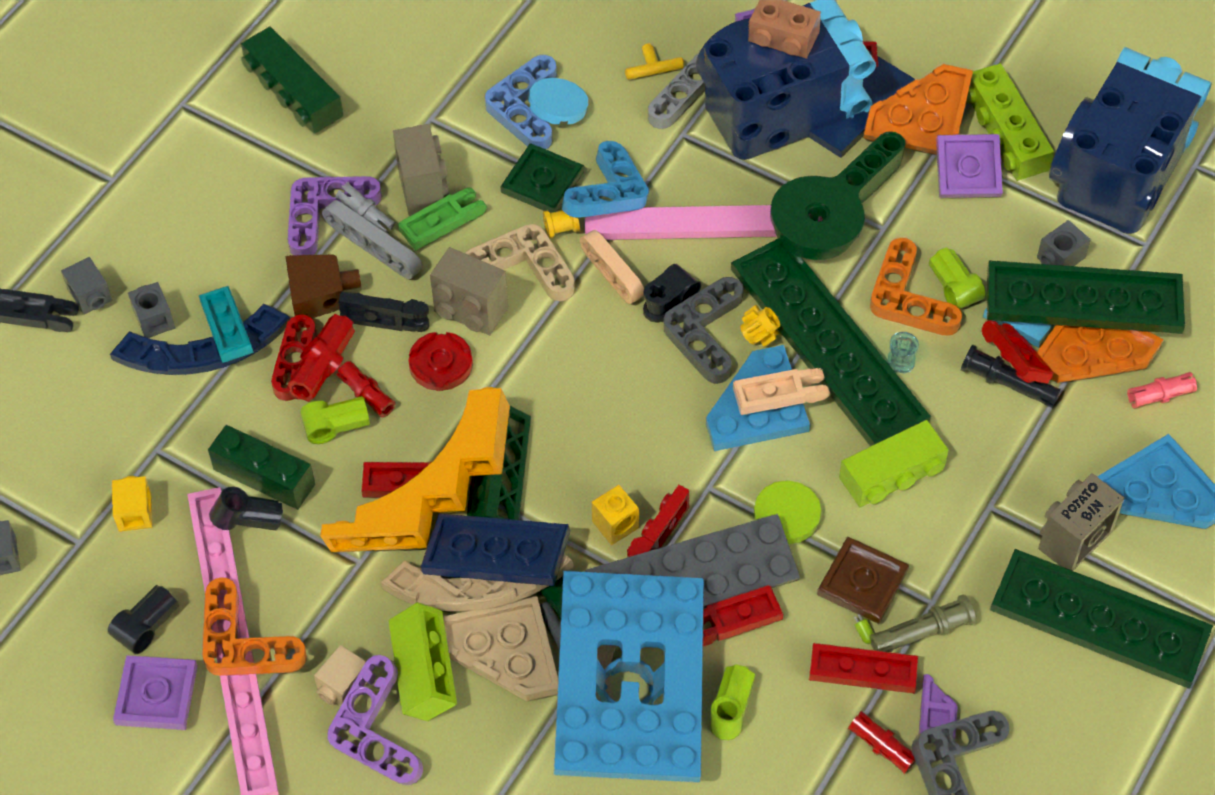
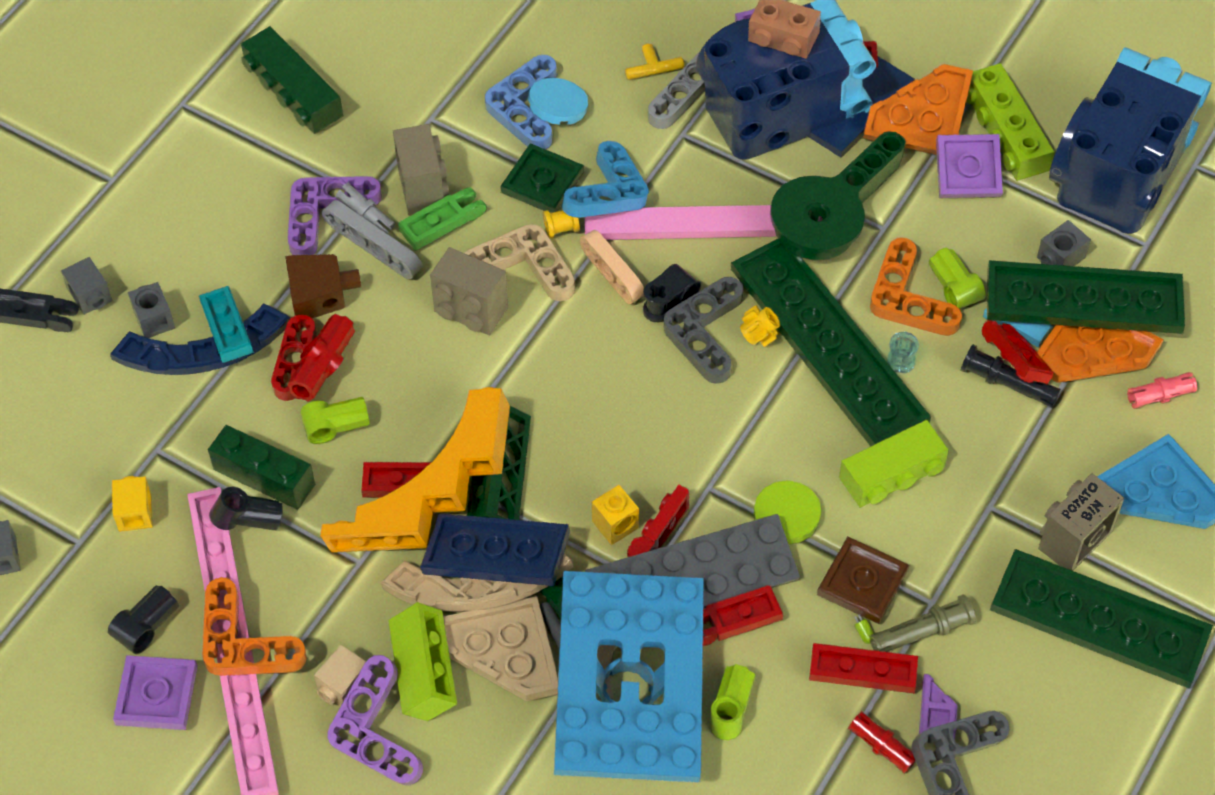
red pin [337,361,396,418] -> none
black hinge [339,291,429,332] -> none
red tile [408,332,473,391] -> none
dark azure plate [706,345,810,451] -> none
light nougat hinge [733,368,830,415] -> none

